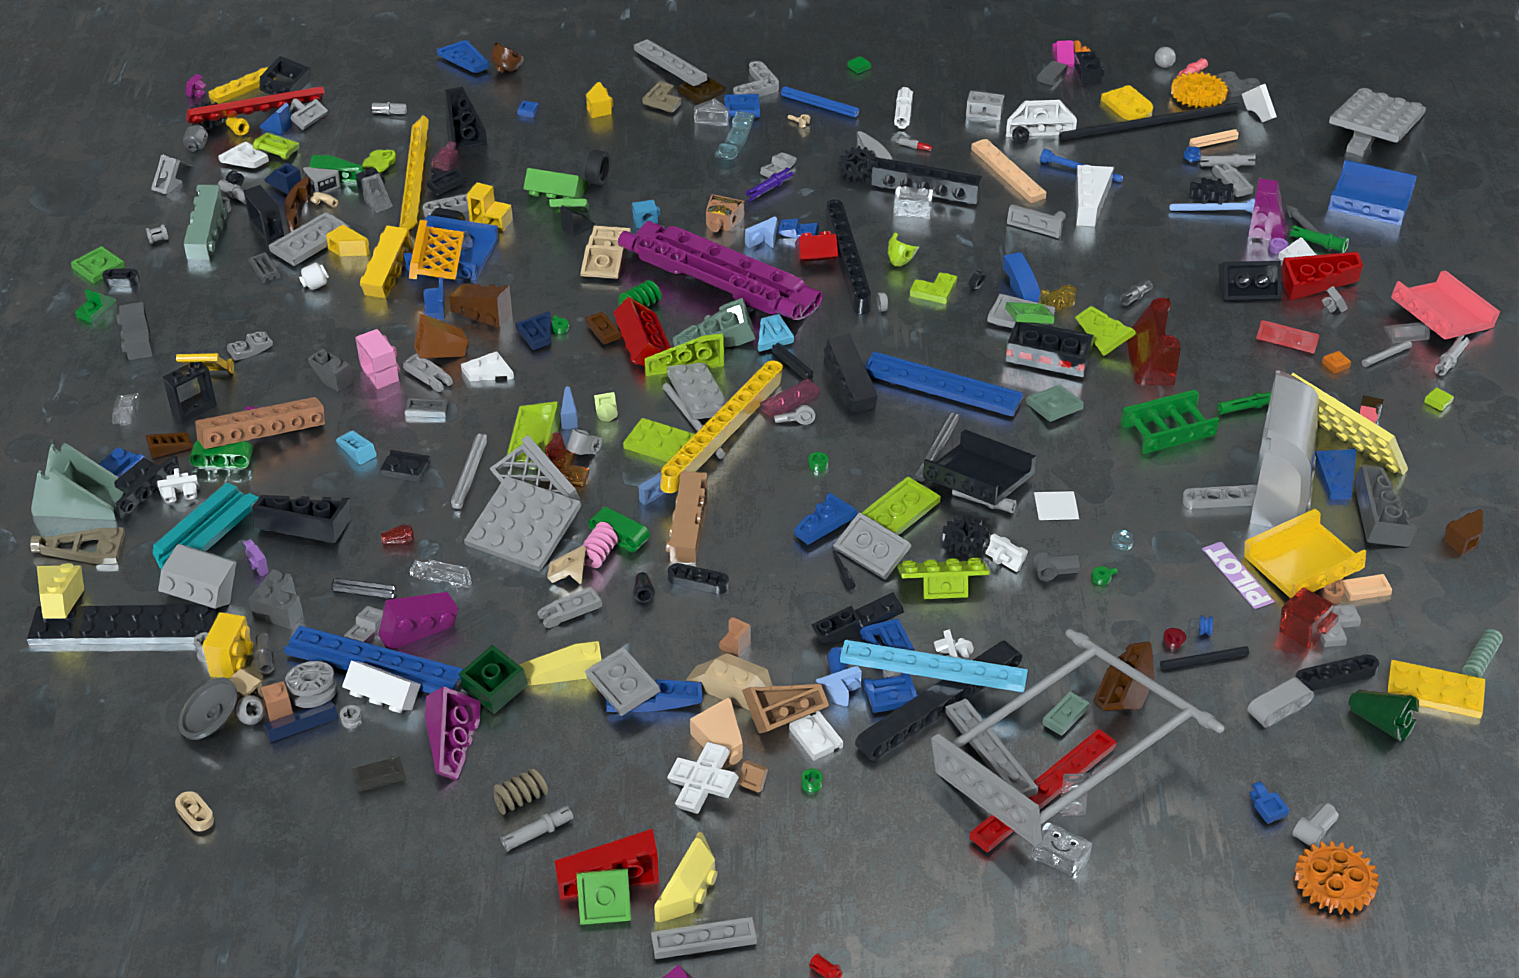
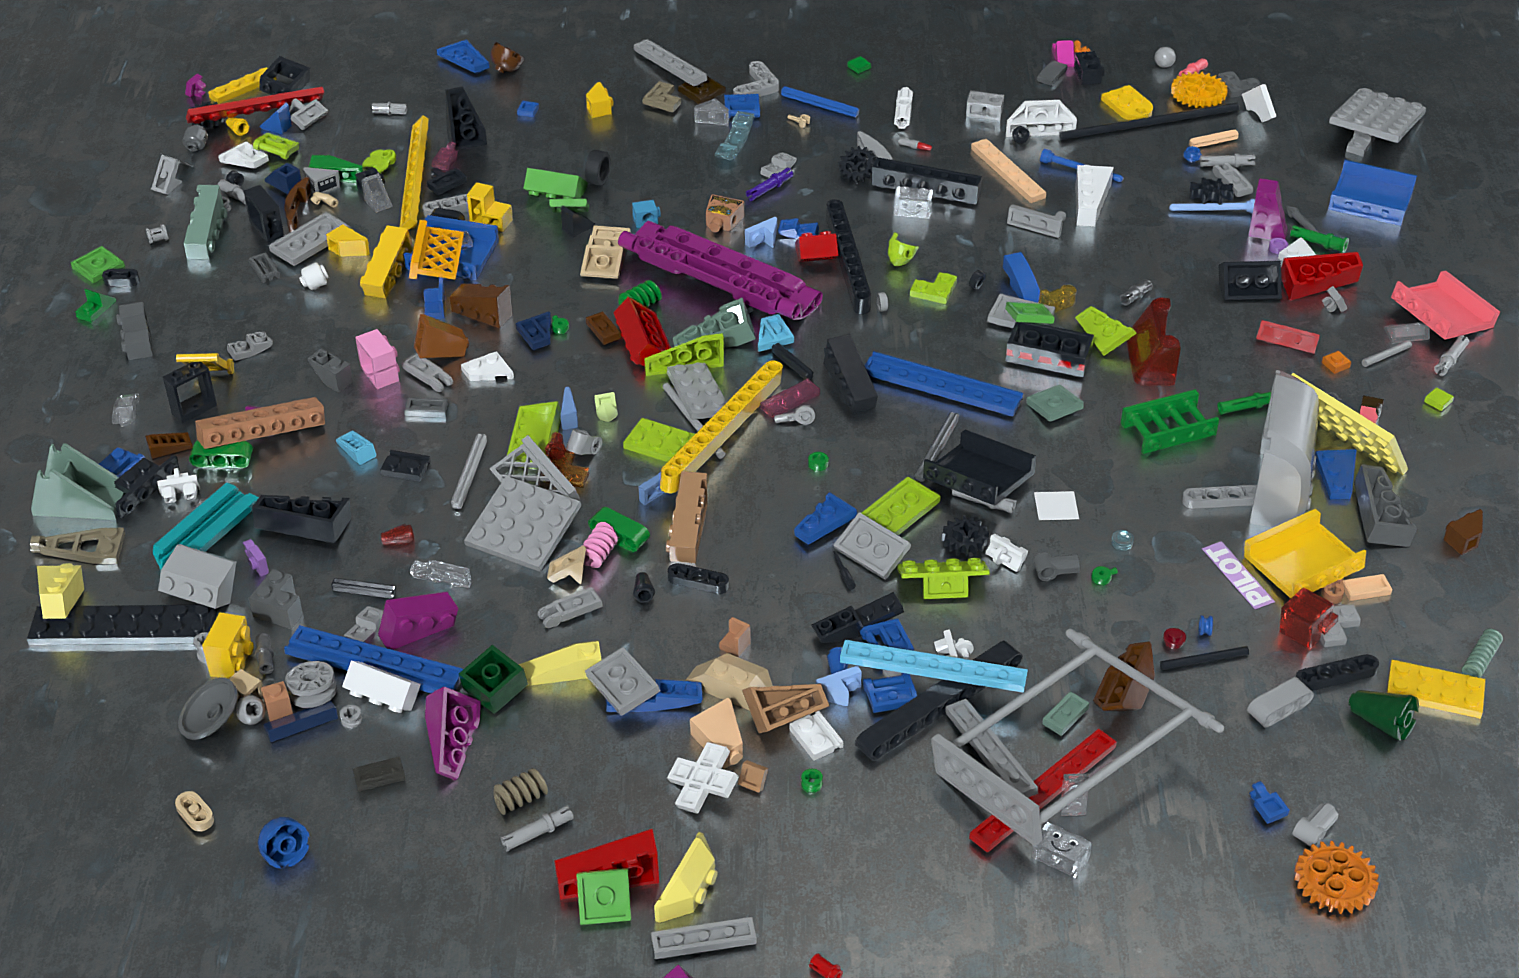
none -> blue cylinder [258,817,310,868]

